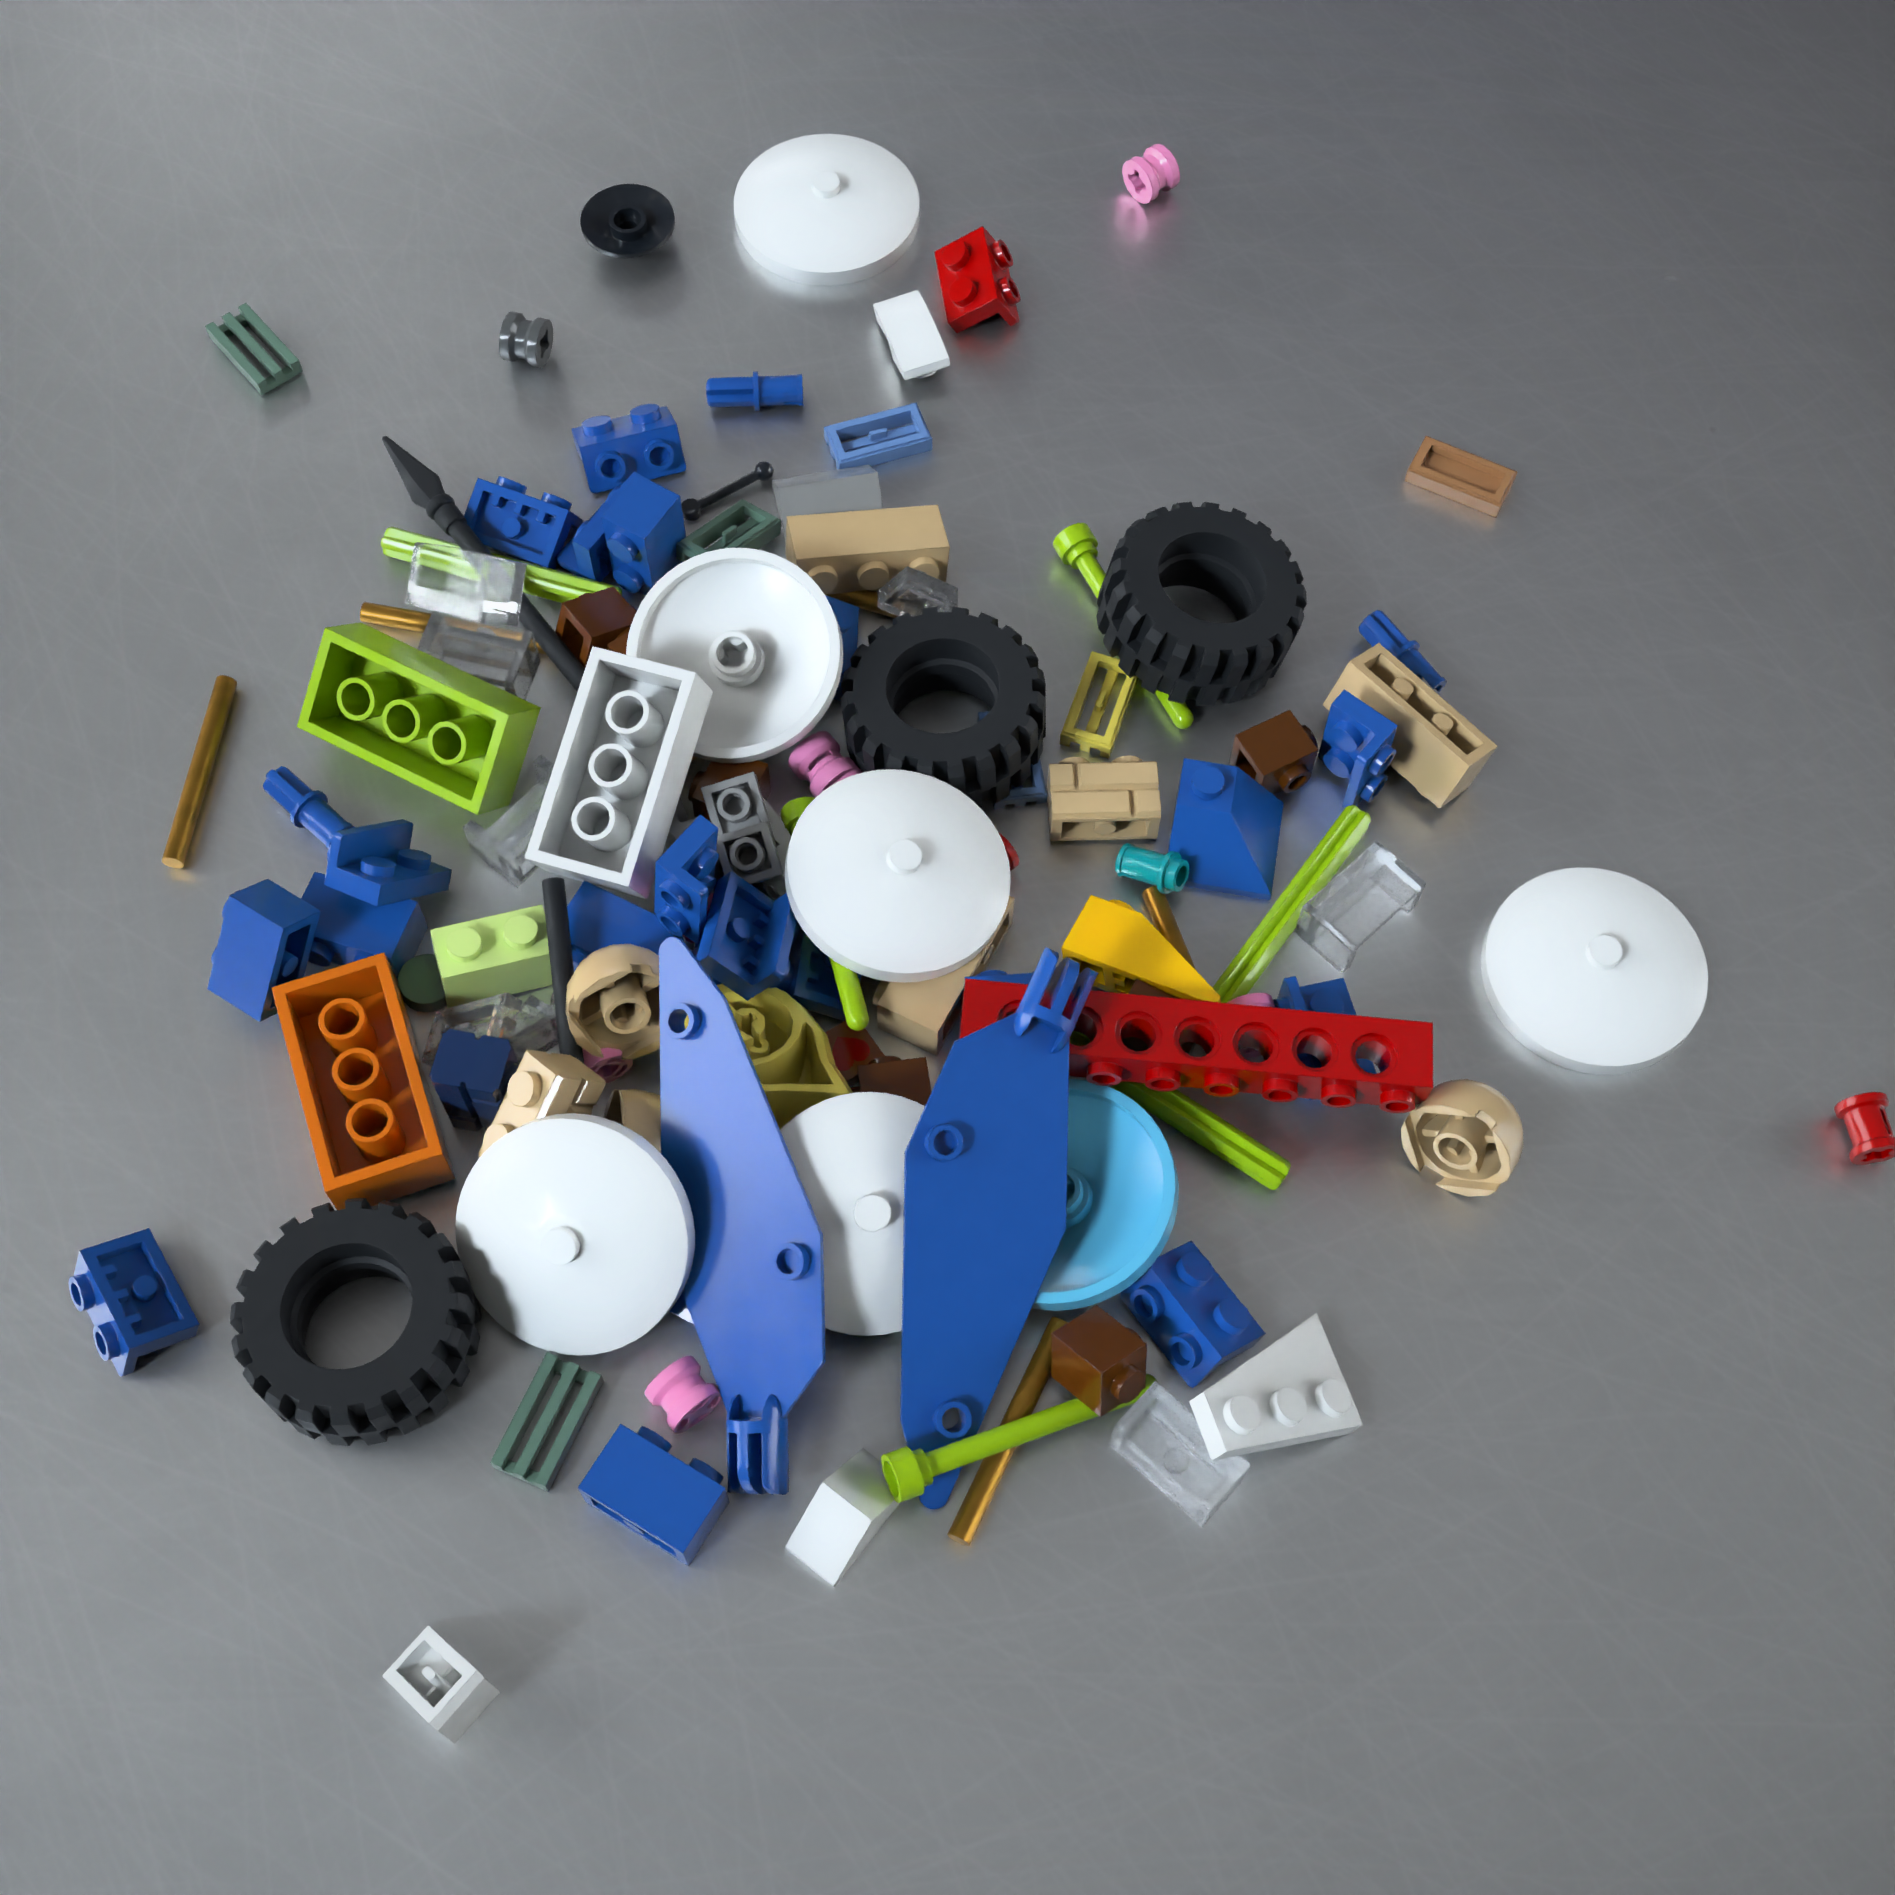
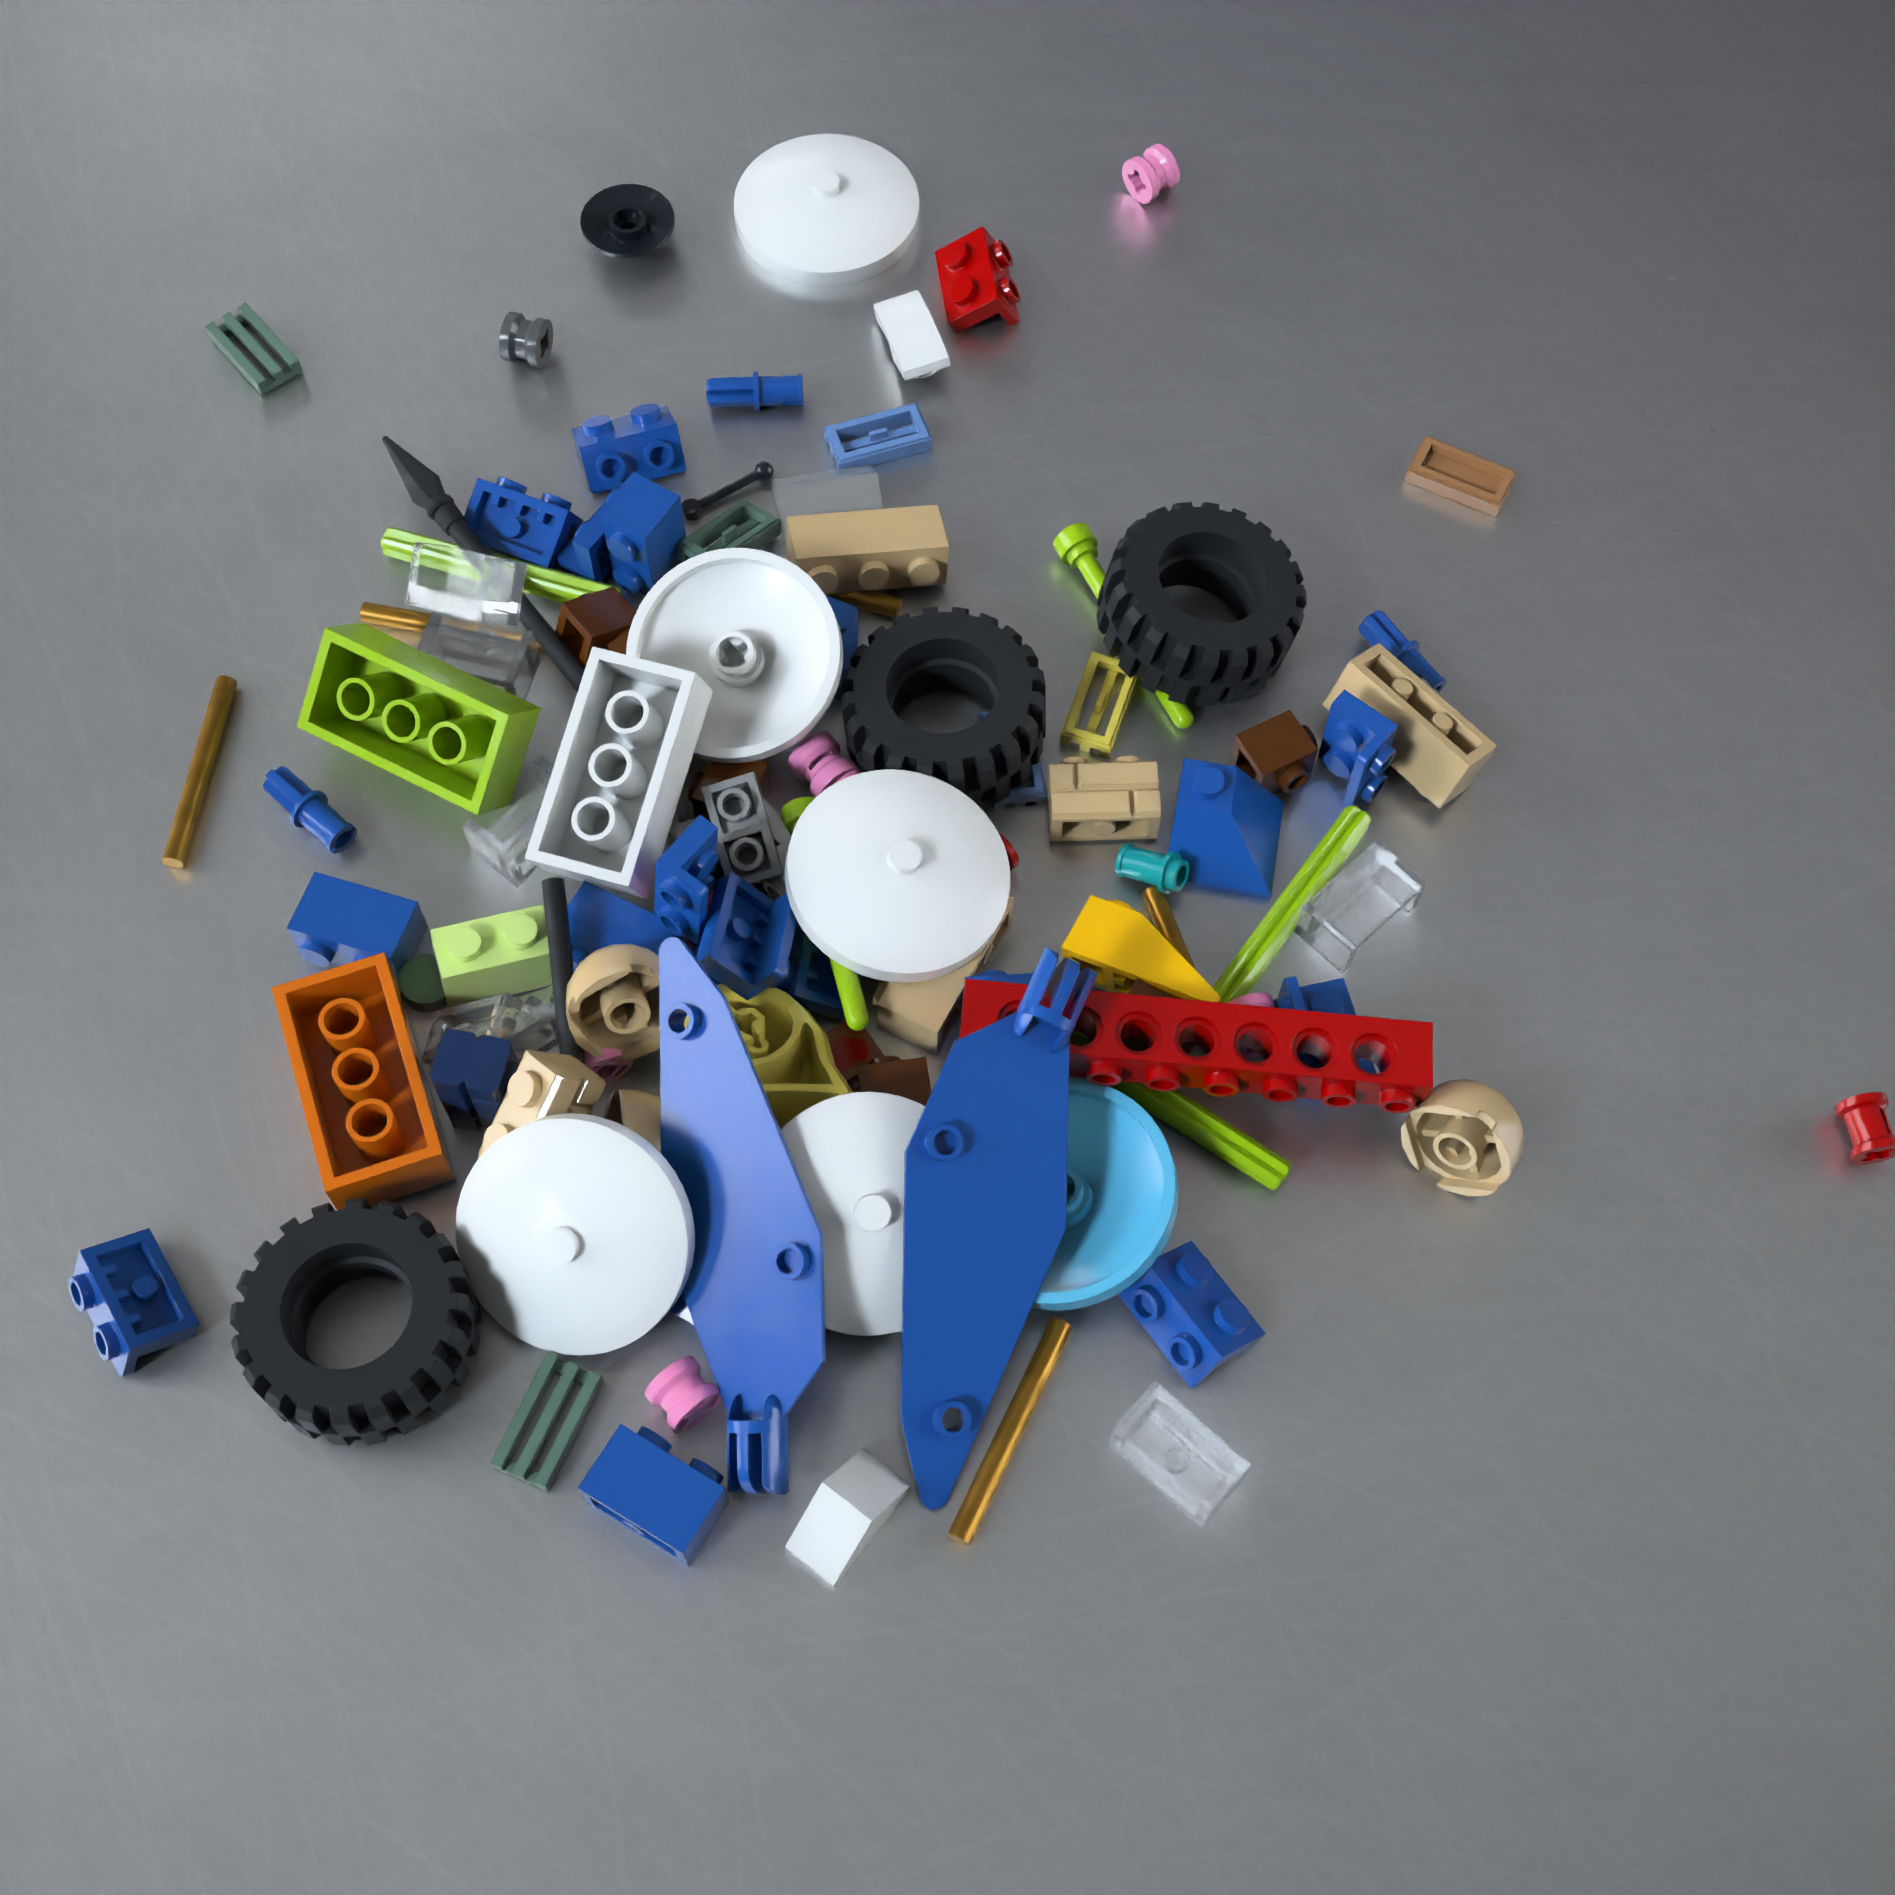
blue brick [207,879,321,1022] -> none
blue bracket [324,819,452,907] -> none
white slope [382,1626,500,1744] -> none
clear bracket [877,566,958,617] -> none
lime piece [881,1374,1158,1503] -> none
reddish brown brick [1051,1305,1147,1417] -> none
white wing [1189,1313,1363,1461] -> none
white dish [1481,867,1708,1075] -> none

